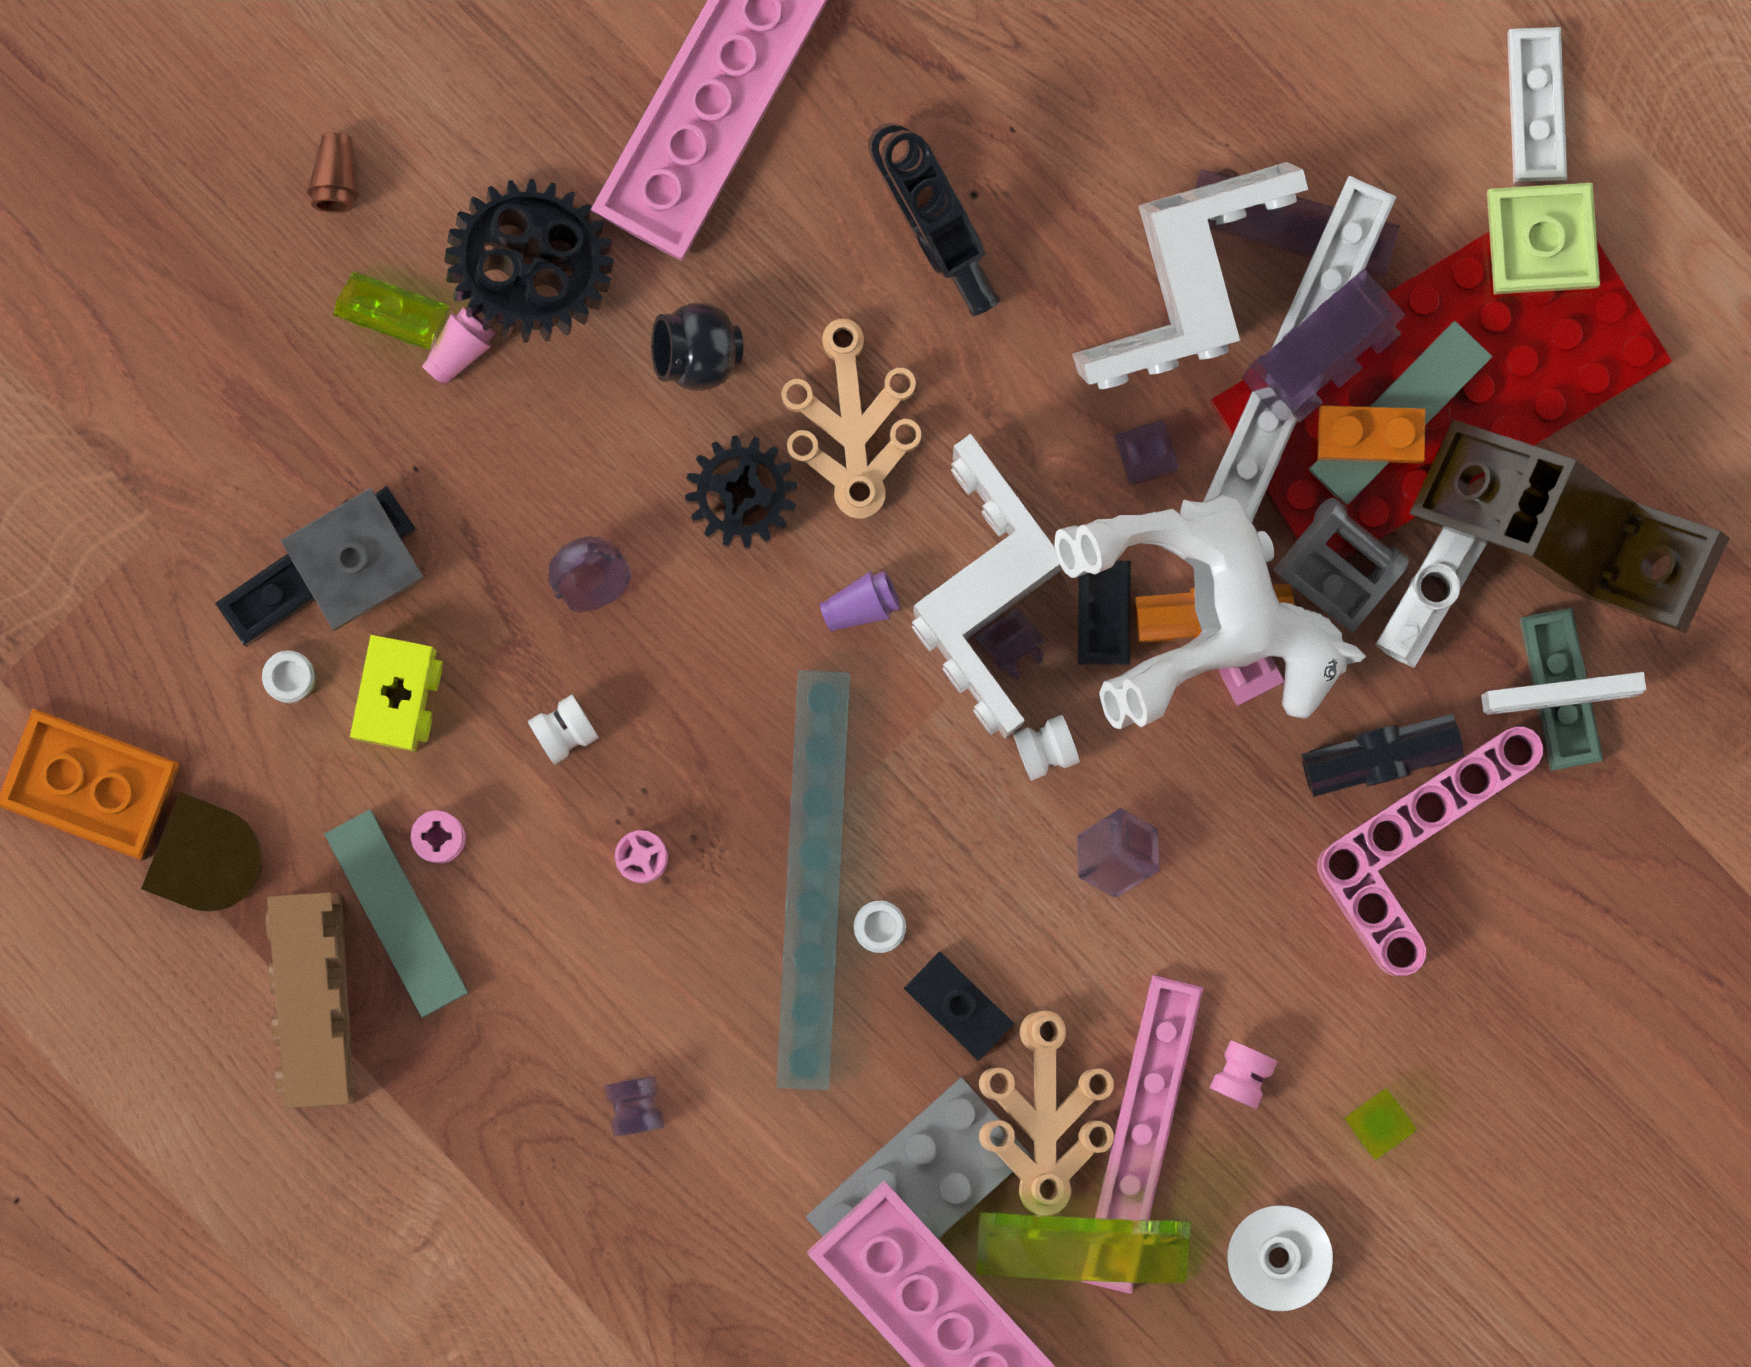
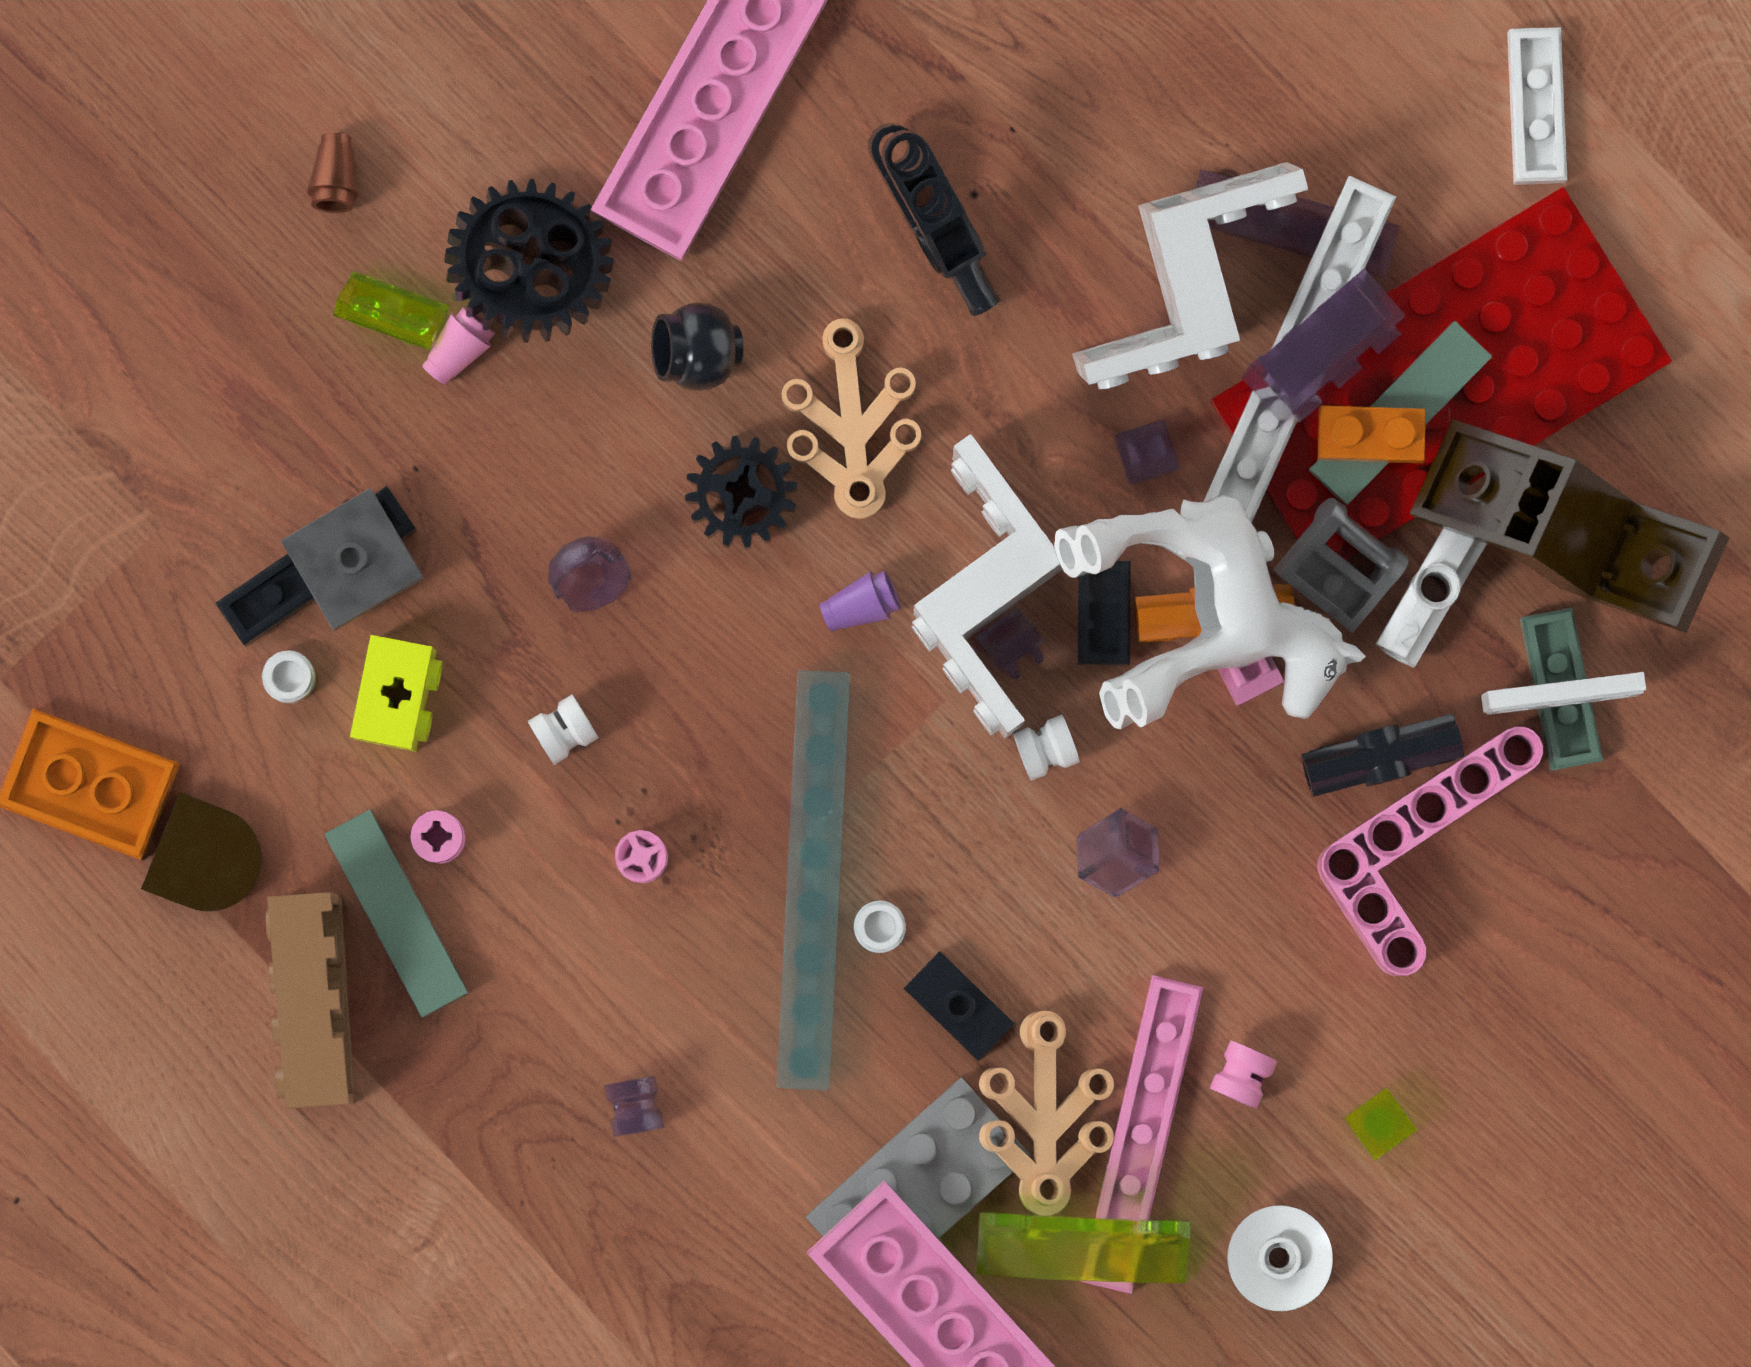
yellowish green tile [1487,183,1600,294] -> none

